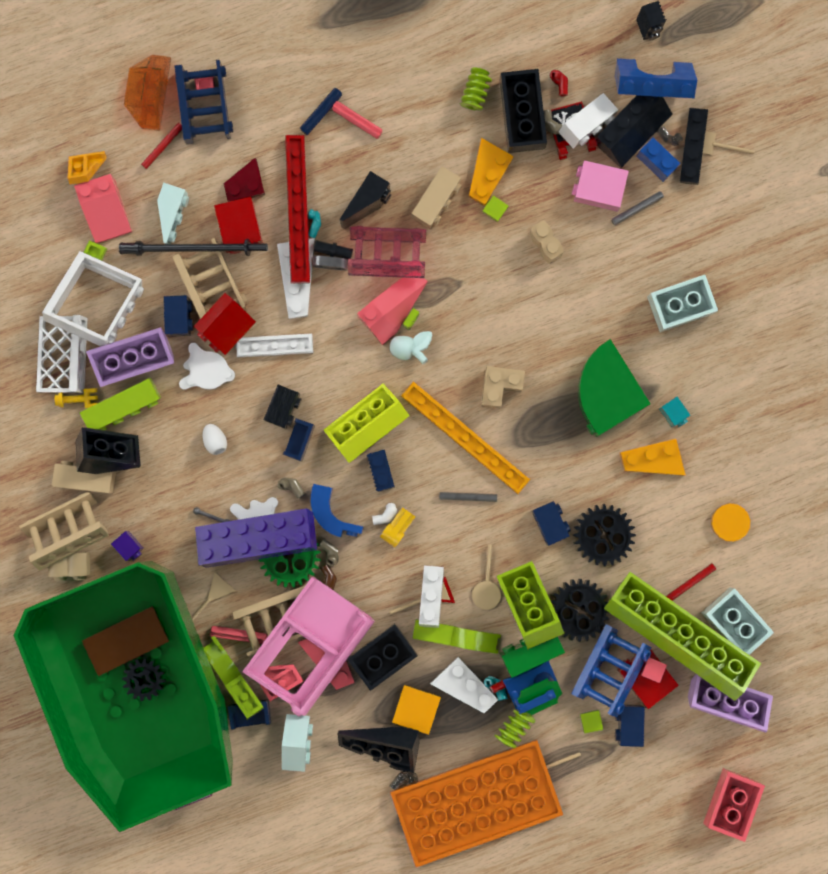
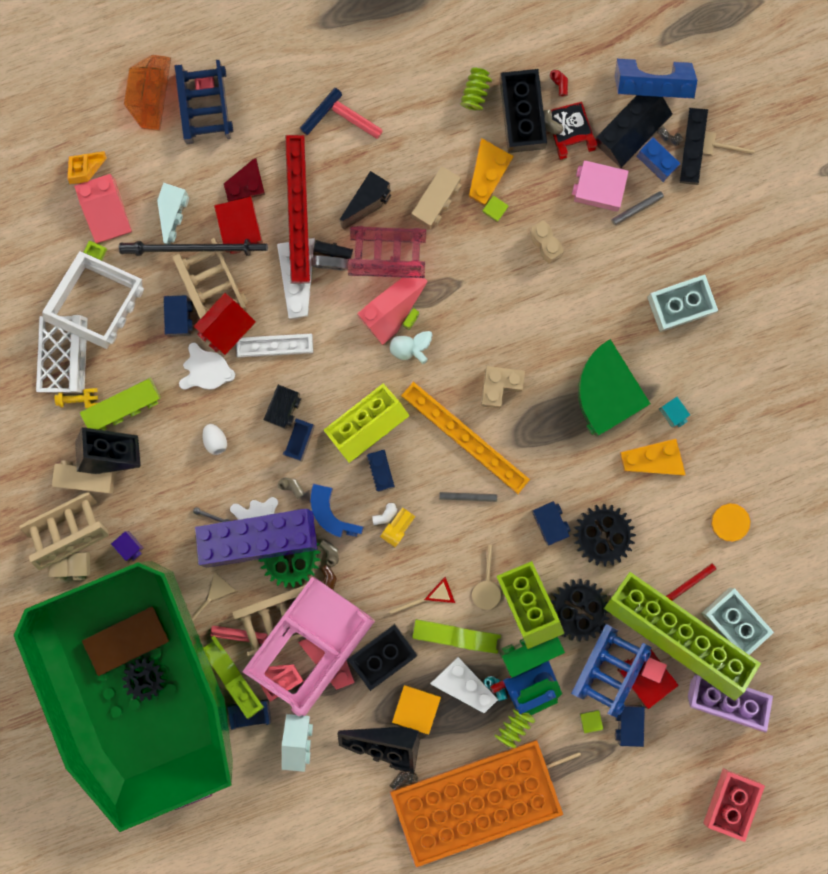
lavender slope [86,327,174,387] -> none
red bar [141,122,182,170] -> none
teal arm [308,209,321,238] -> none
white brick [419,566,444,628] -> none
white brick [559,93,618,149] -> none
black brick [636,1,667,40] -> none

